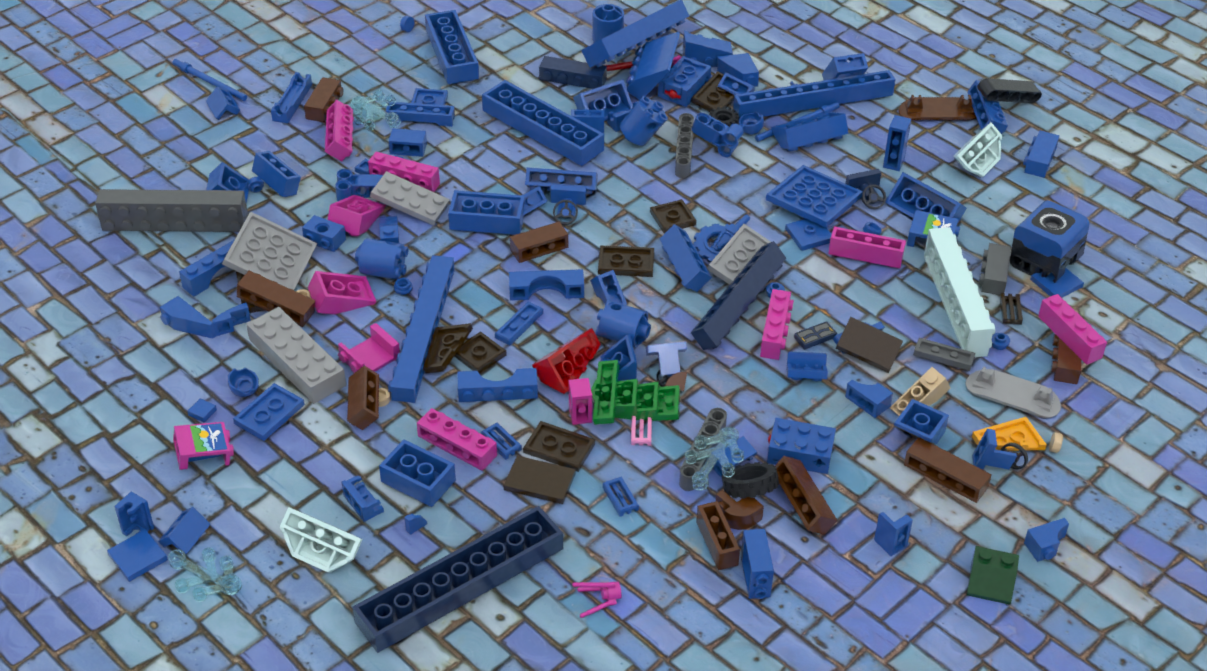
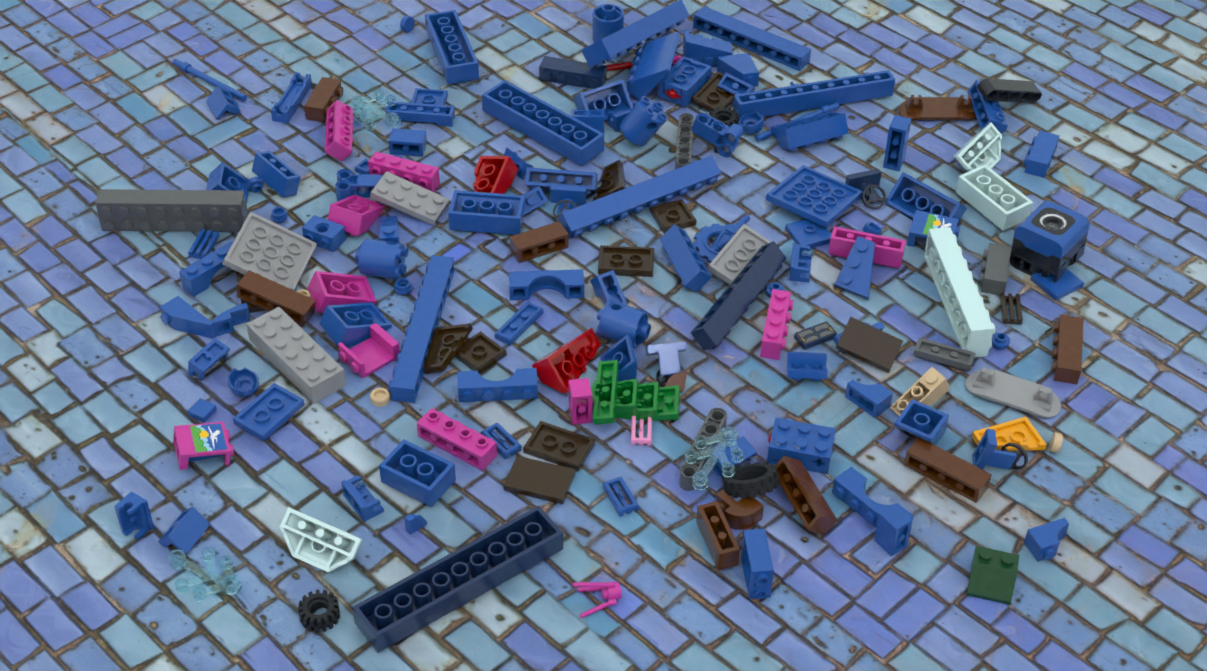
blue tile [107,529,168,582] -> none
reddish brown brick [347,365,379,430] -> none
blue window [822,53,868,80] -> none
dark pink brick [1038,294,1107,365] -> none
none -> blue tile [188,229,220,259]
none -> blue hinge [188,338,230,381]
none -> blue plate [270,207,288,223]
none -> black tyre [298,590,340,633]
none -> blue slope [320,302,392,346]
none -> red wedge [473,156,518,194]
none -> blue hinge [504,147,533,179]
none -> blue brick [558,155,721,238]
none -> dark brown wing [593,159,626,201]
none -> blue brick [693,6,811,71]
none -> blue hinge [789,243,812,282]
none -> blue arch [832,467,914,527]
none -> blue wing [835,236,876,300]
none -> light aqua brick [956,165,1033,231]

